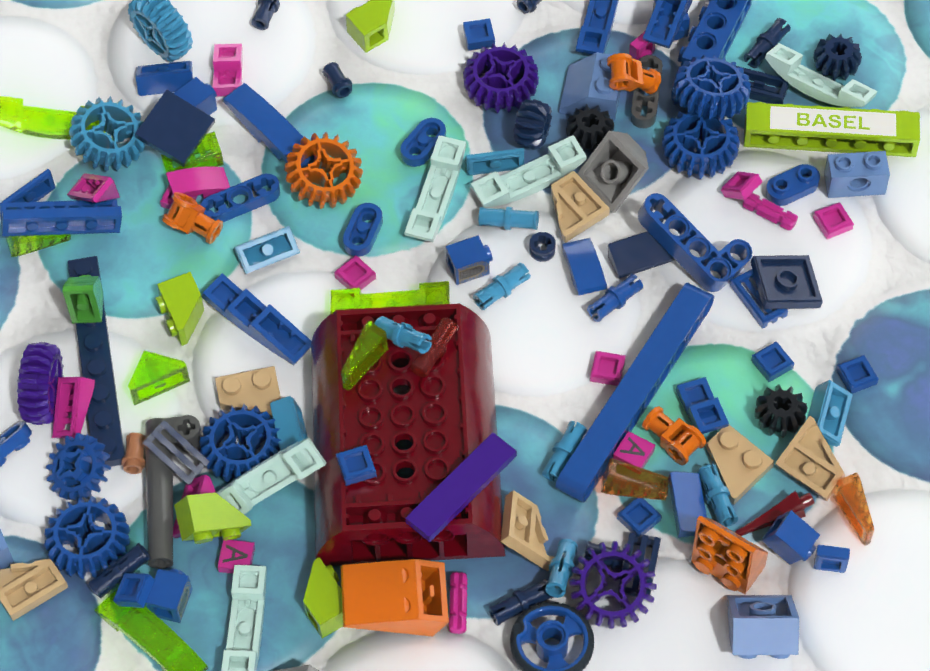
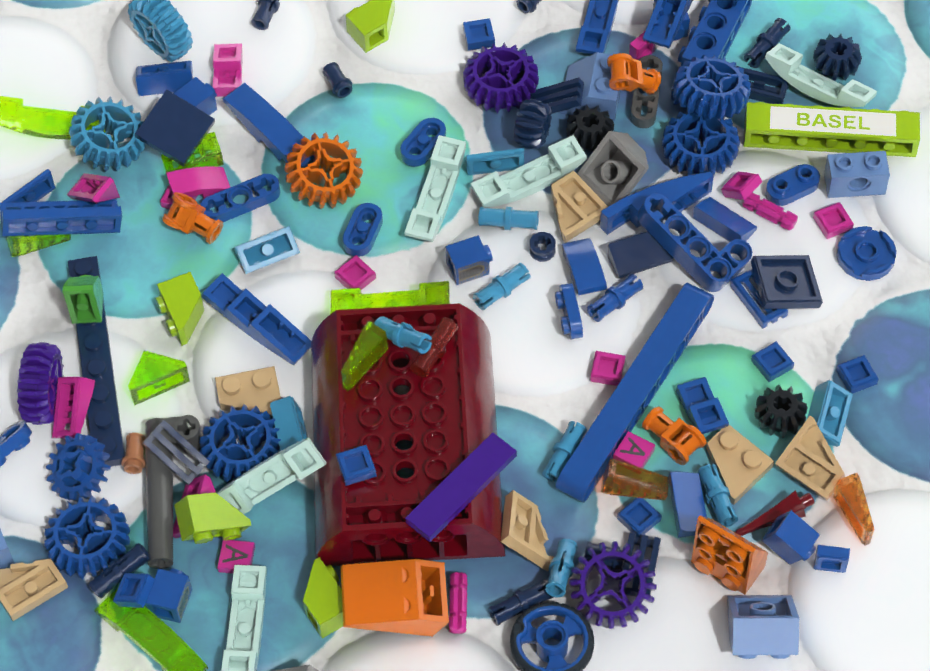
none -> dark blue tile [530,77,584,114]
none -> blue plate [555,283,583,340]
none -> blue slope [600,172,714,235]
none -> blue slope [693,197,757,242]
none -> blue tile [836,226,897,281]

